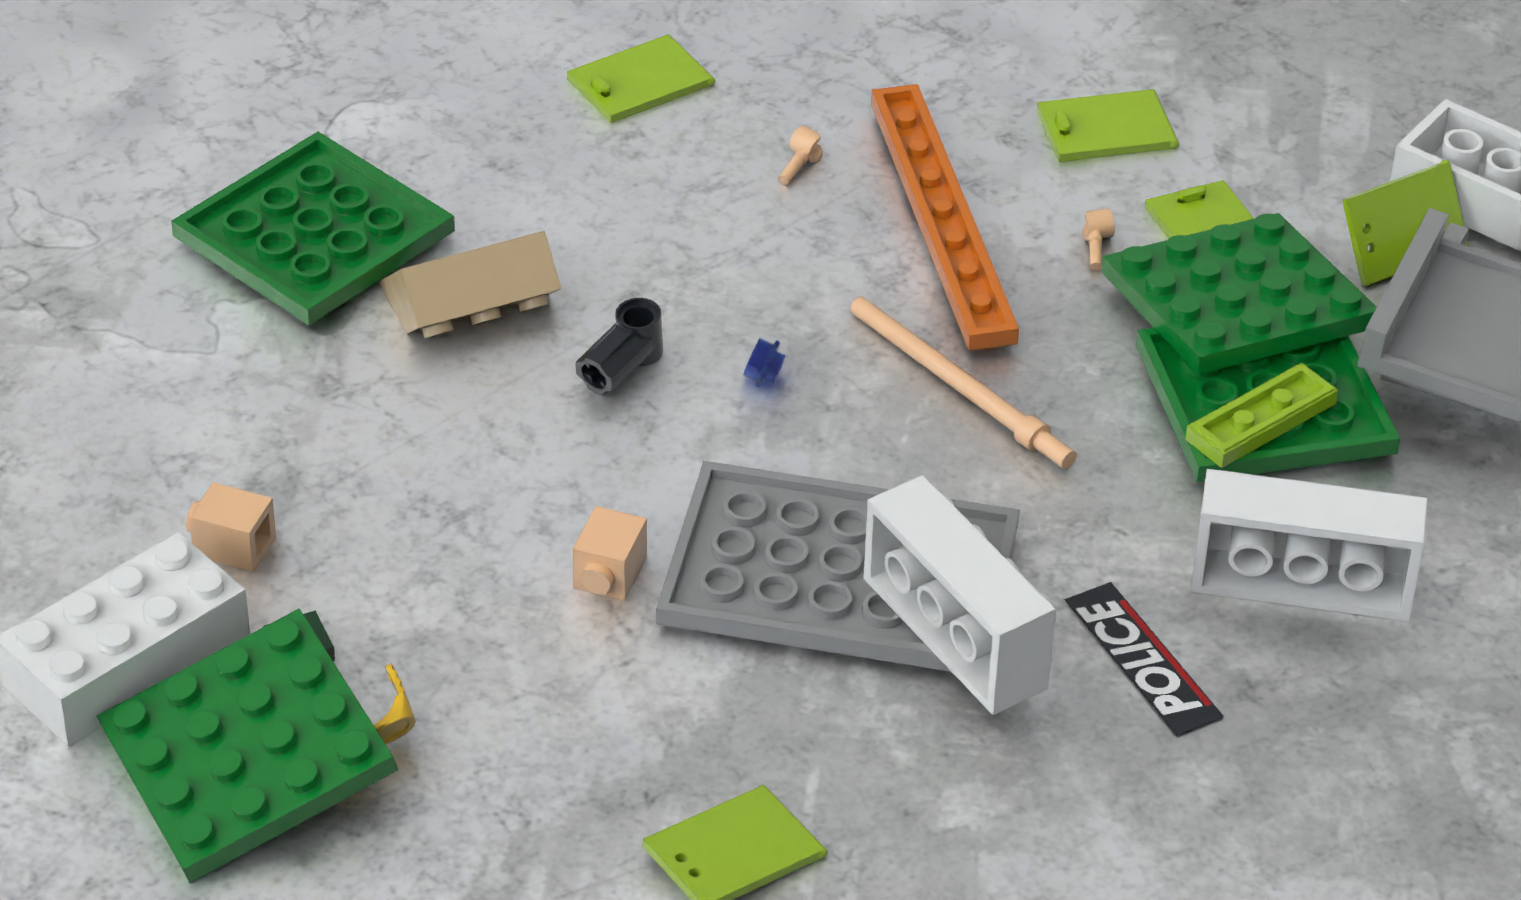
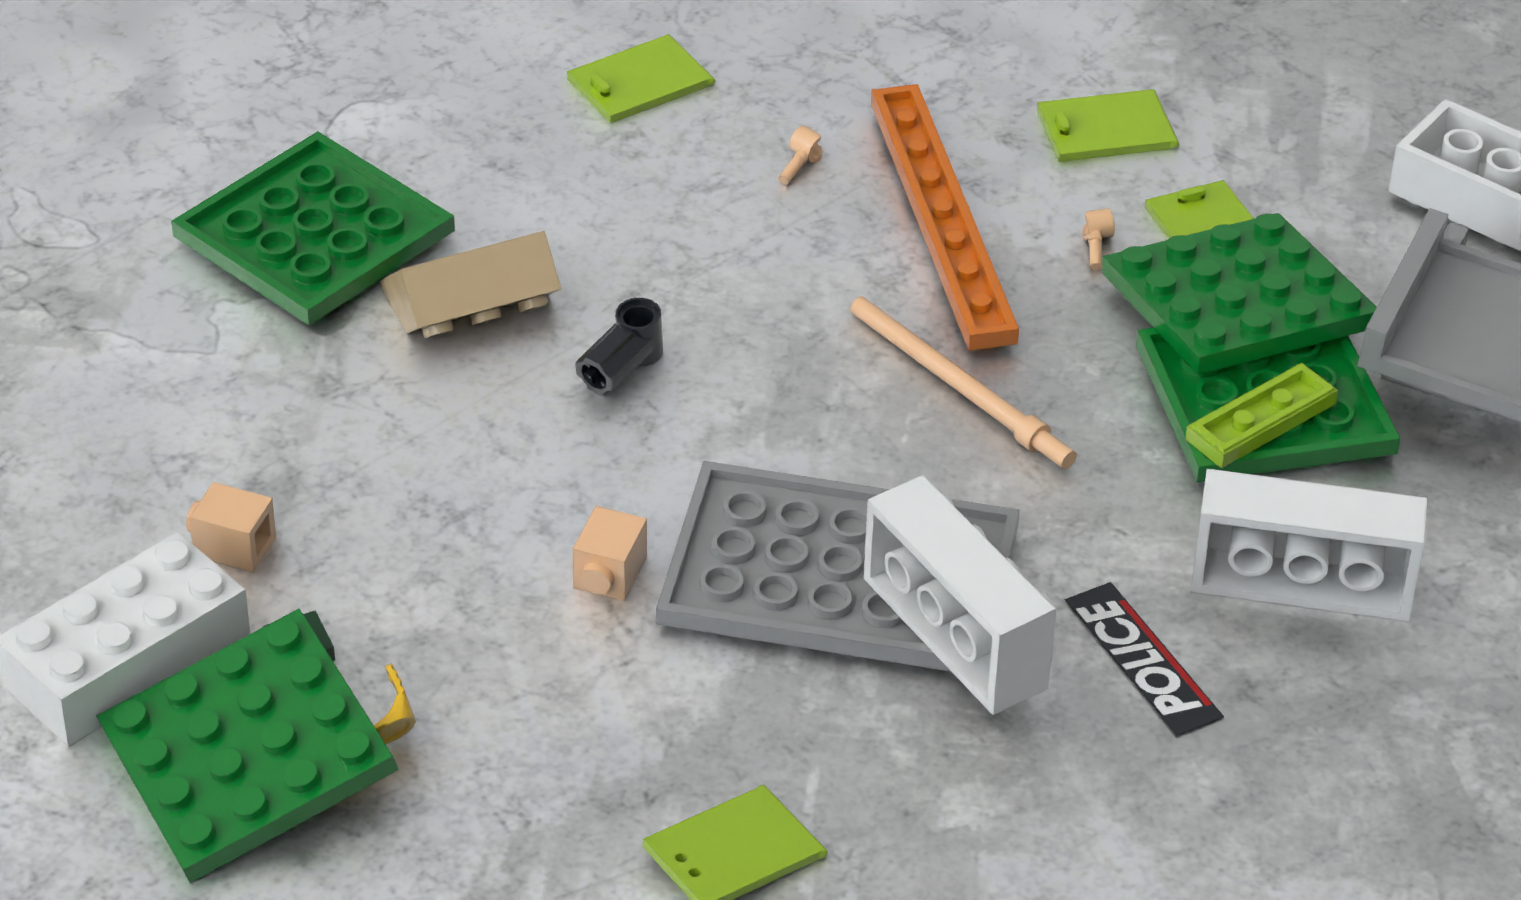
clear blue plate [743,338,786,387] -> none
lime container [1342,160,1469,286] -> none

